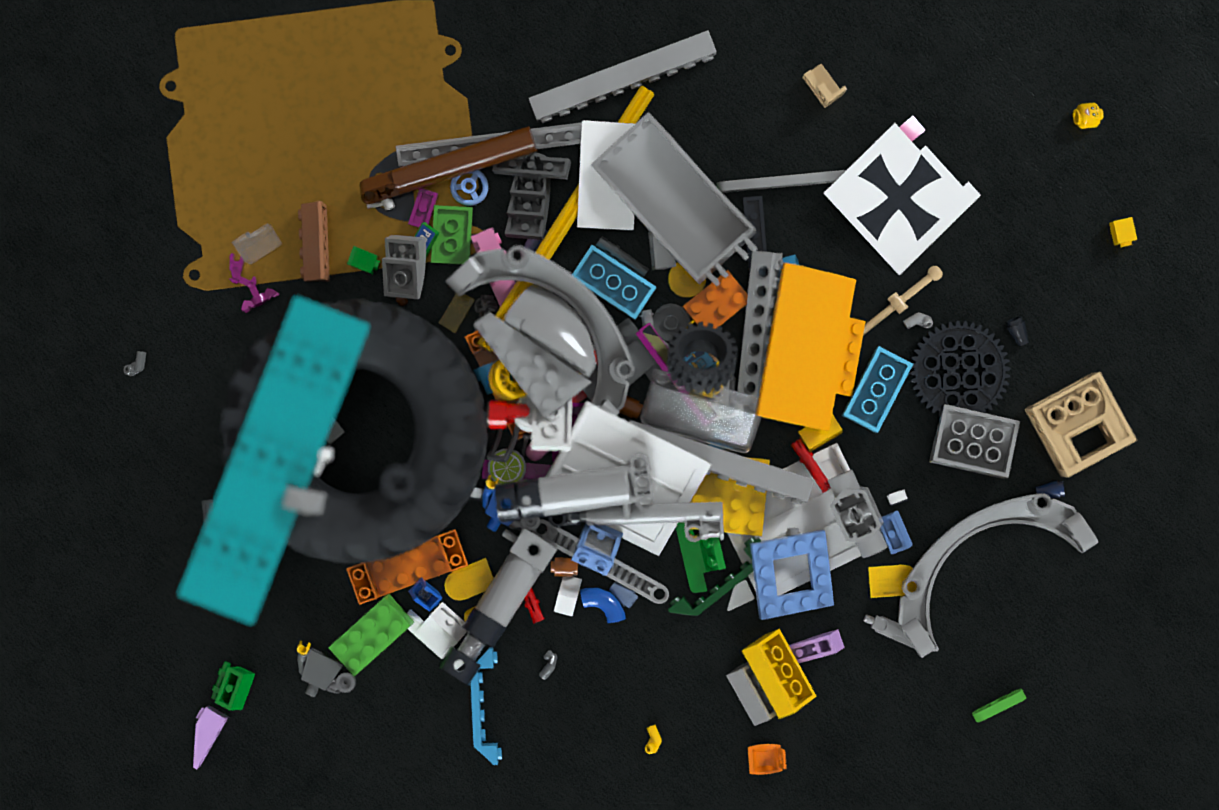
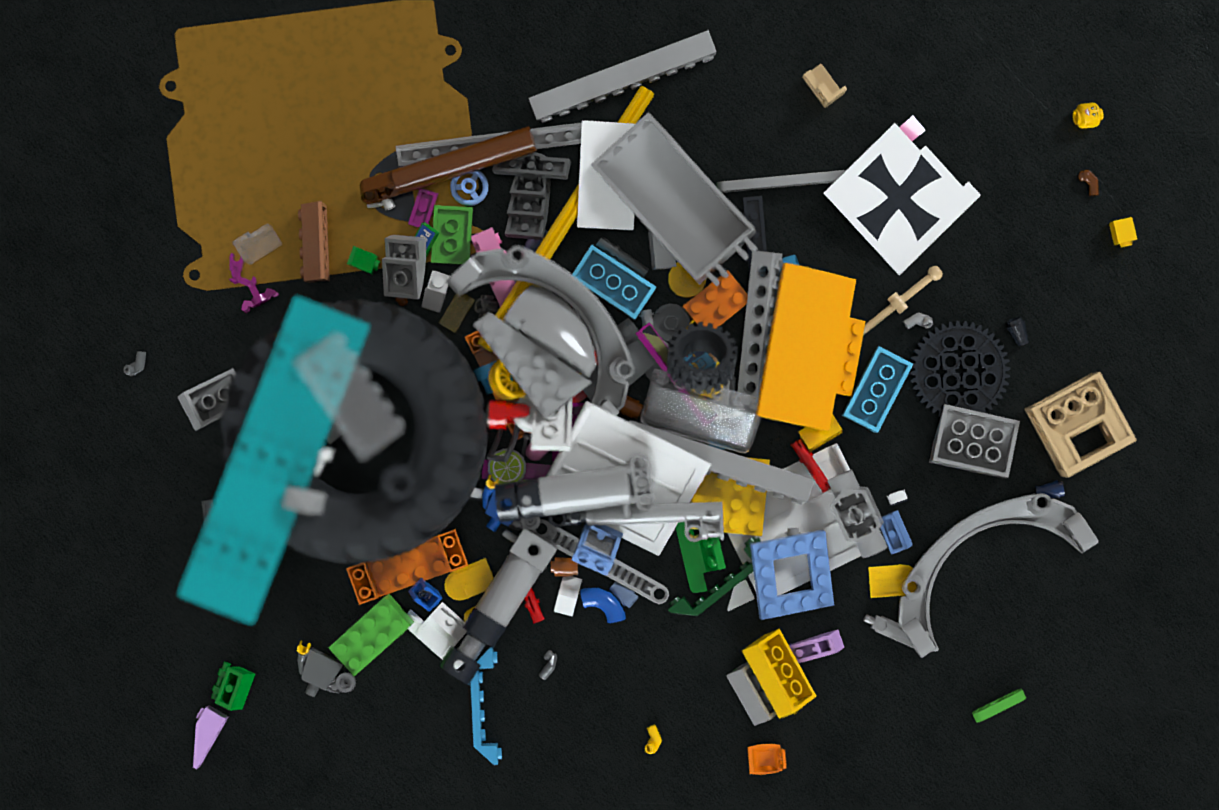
none -> light grey slope [178,369,235,431]
none -> clear windscreen [293,331,405,461]
none -> white slope [422,270,451,313]
none -> reddish brown arm [1078,170,1099,196]

